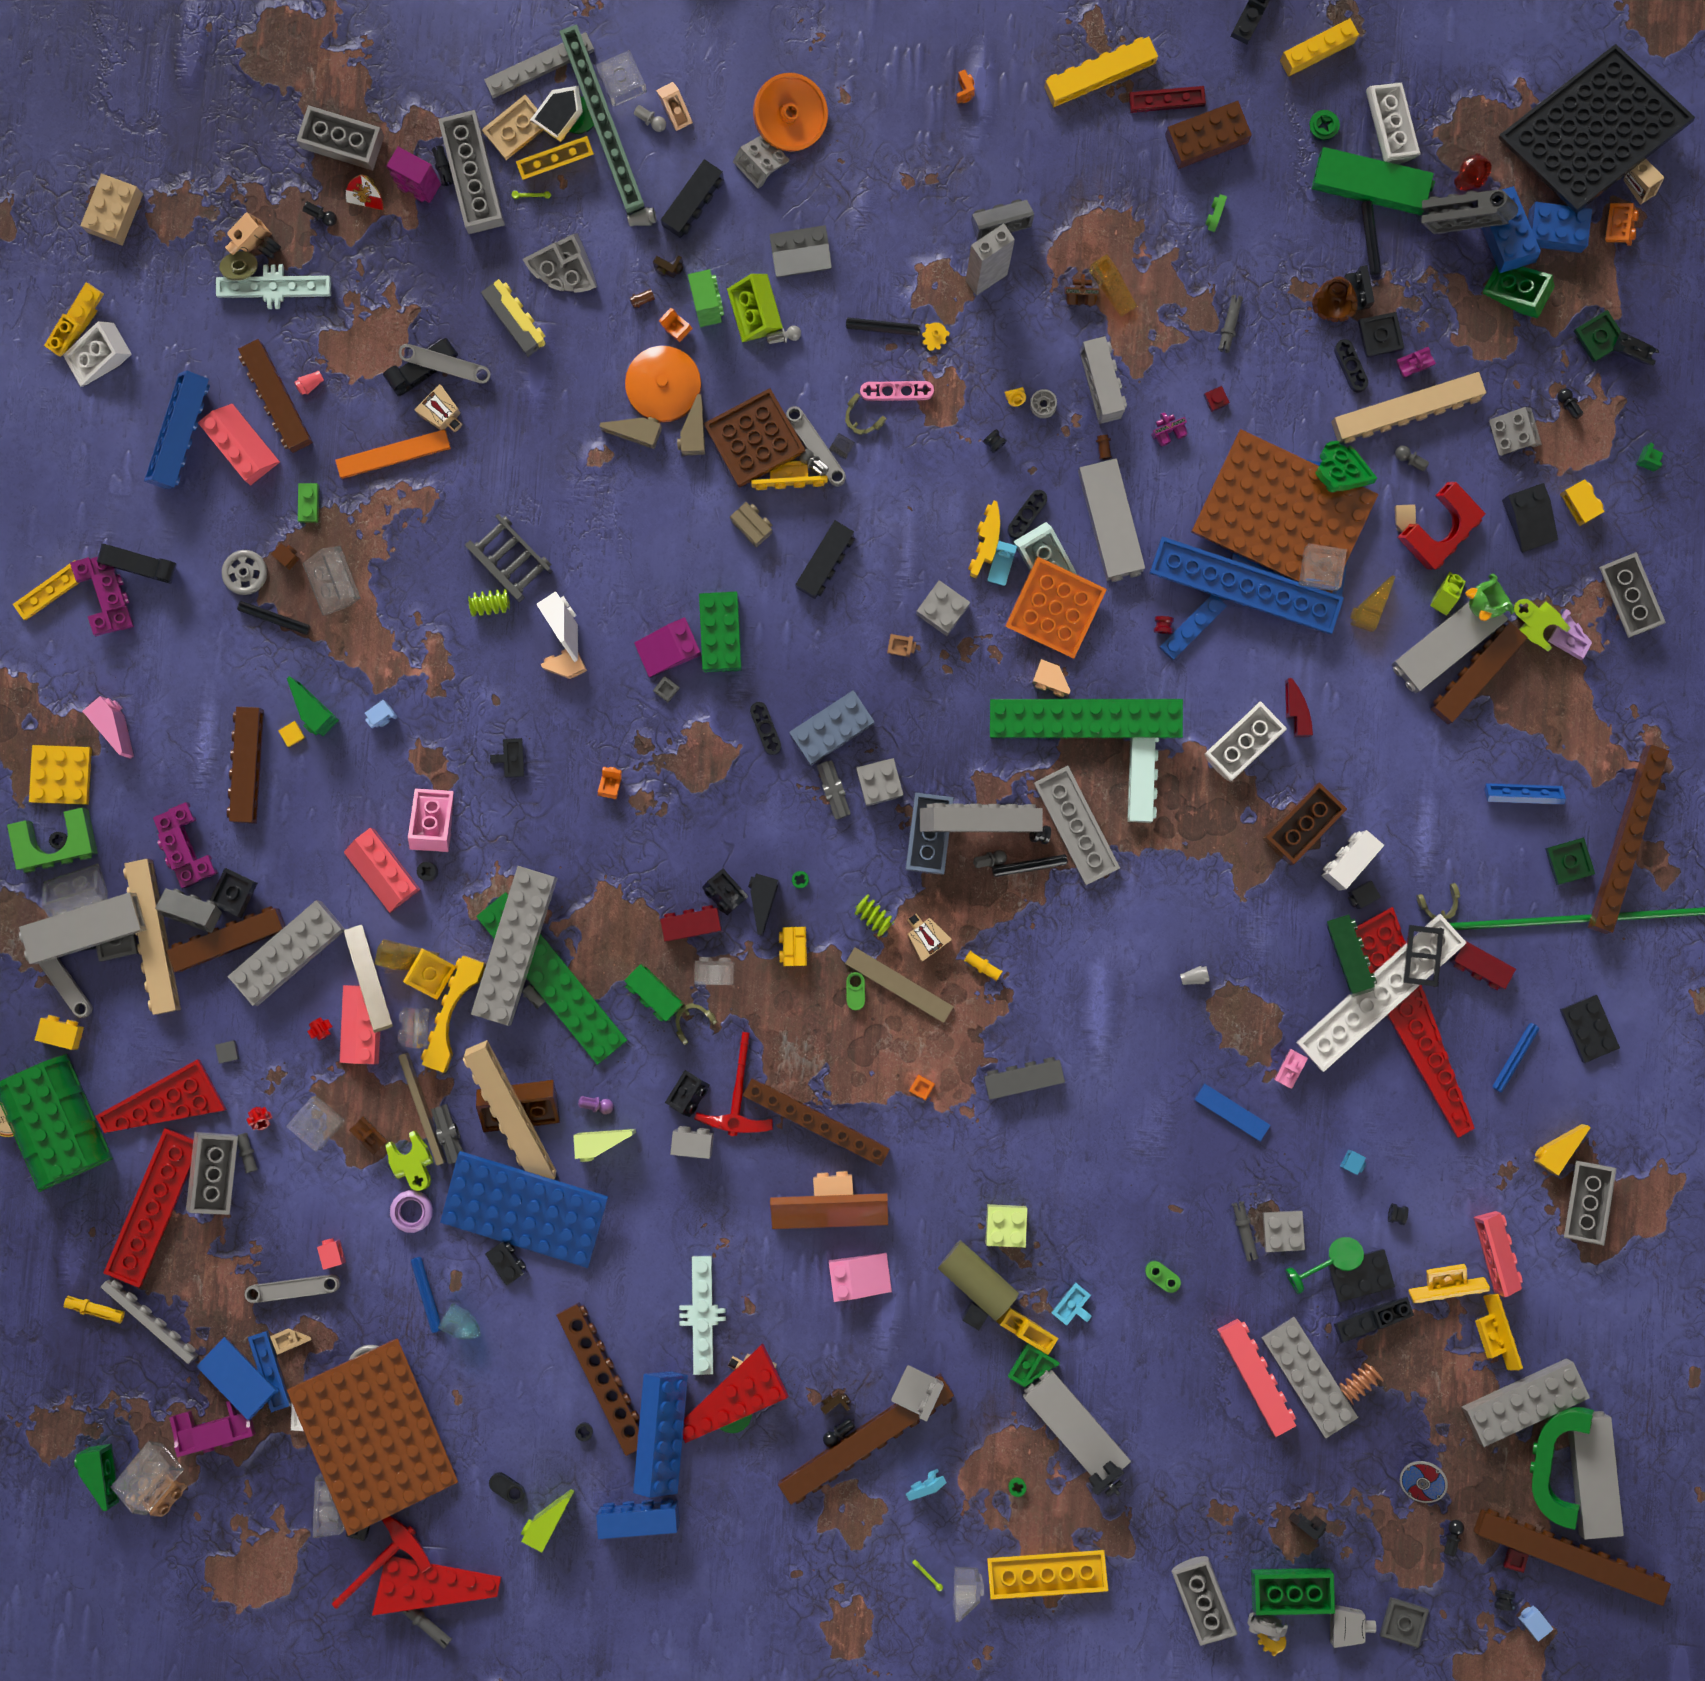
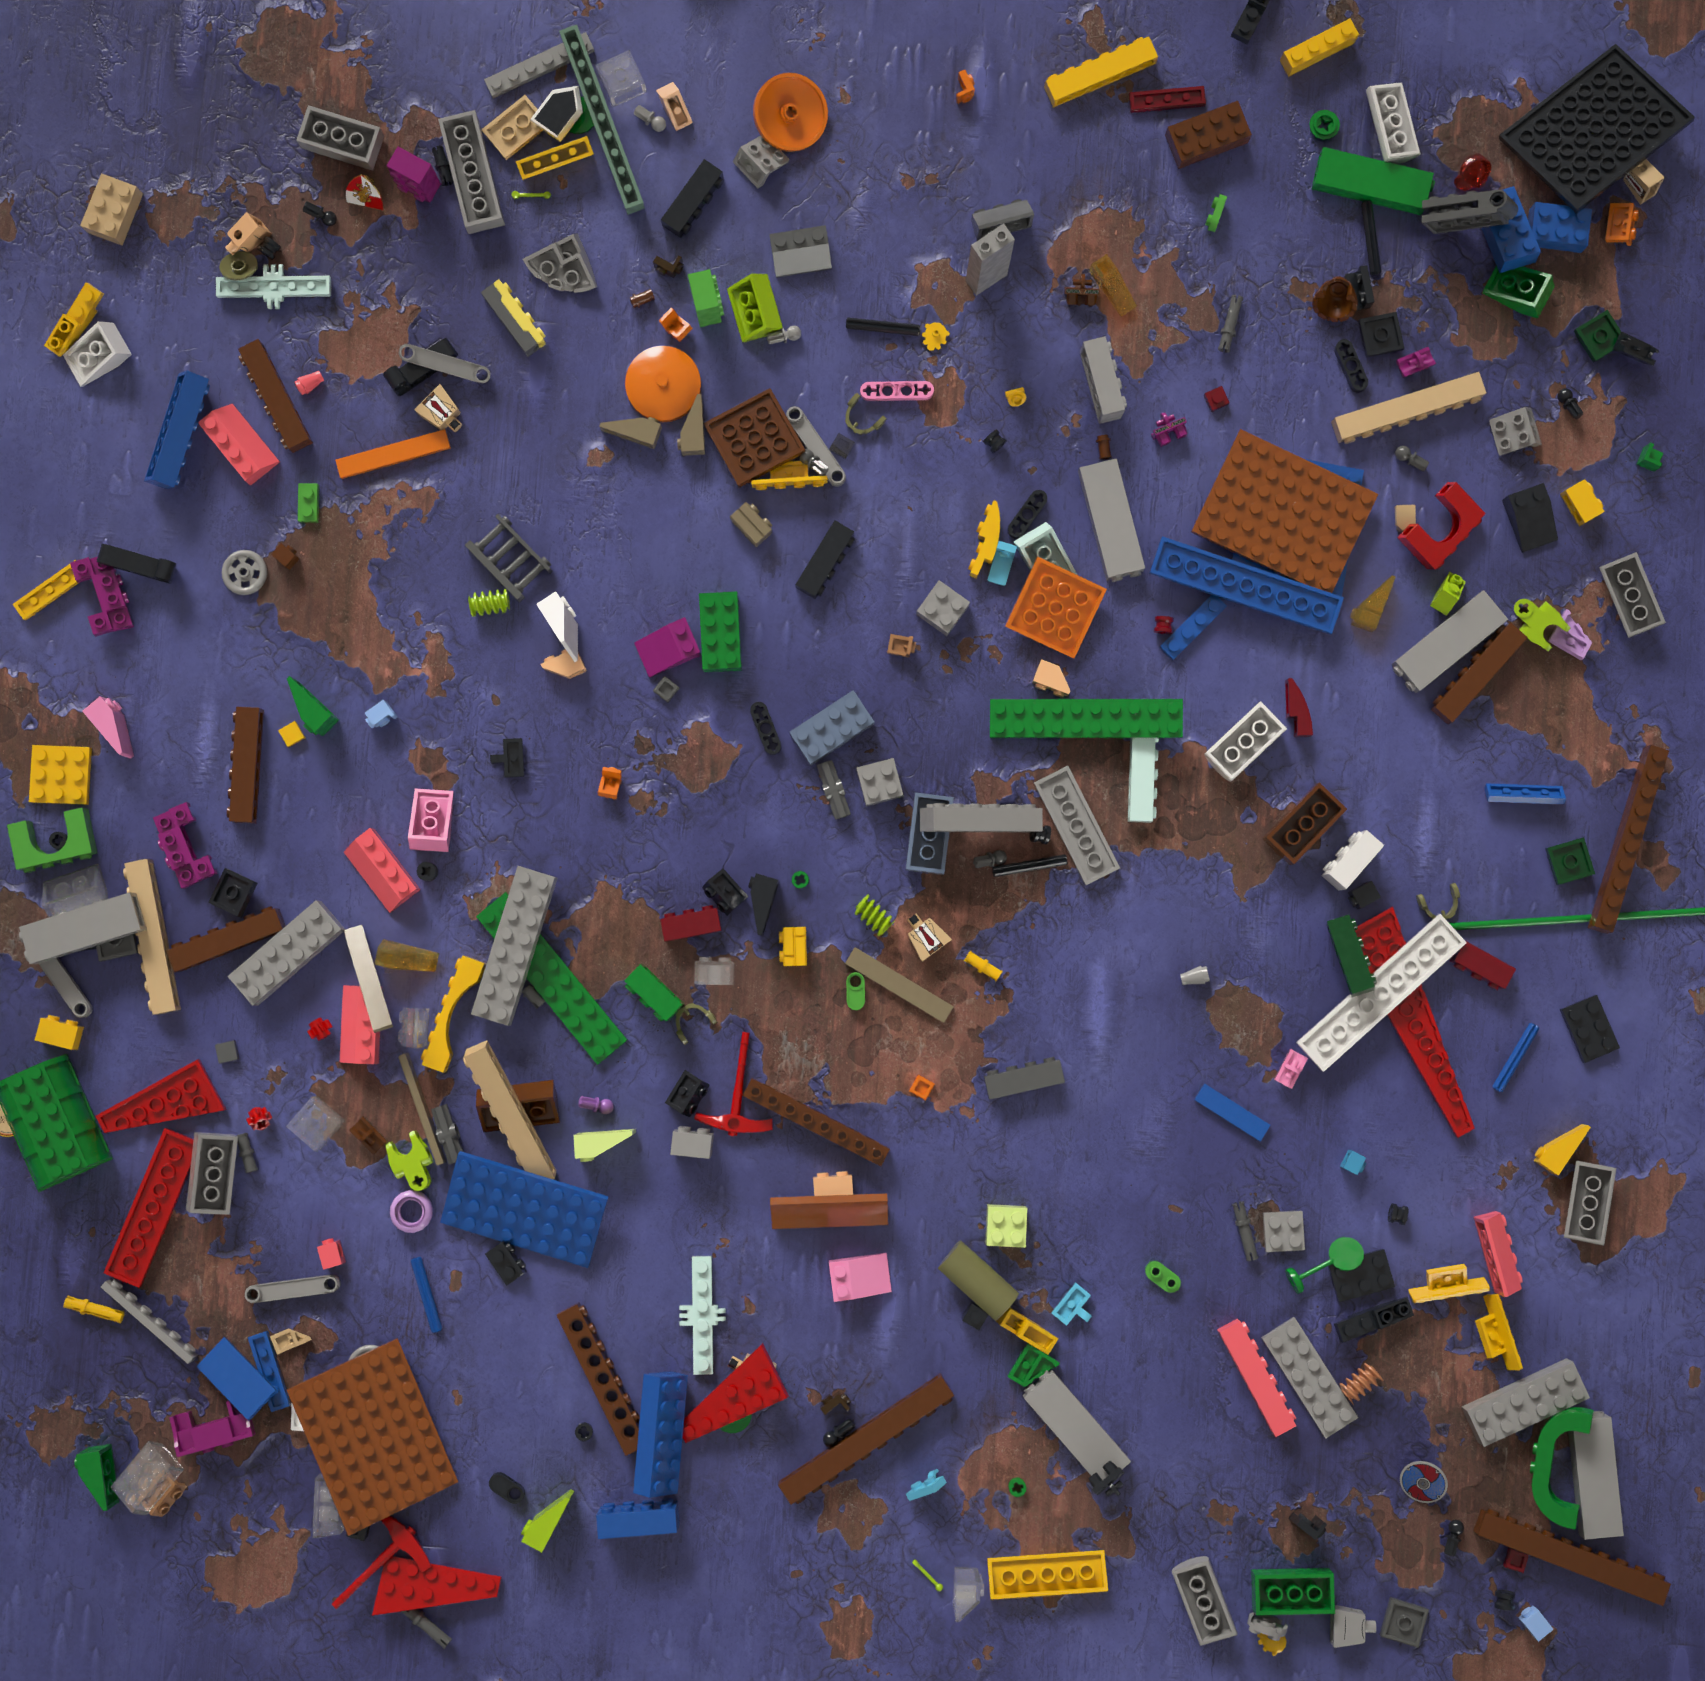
brick [155,888,222,933] -> none
black axle [237,601,311,635] -> none
clear slope [303,546,361,616] -> none
yellow plate [403,948,455,1000] -> none
clear light blue helmet [438,1303,481,1339] -> none
light grey cone [627,207,657,227] -> none
light grey bracket [891,1365,944,1422] -> none
light grey wheel [1030,389,1057,418] -> none
clear brick [1299,543,1347,591] -> none
green plate [1315,441,1377,492] -> none
black window [1403,925,1444,987] -> none
bright green hair [1465,574,1515,621] -> none

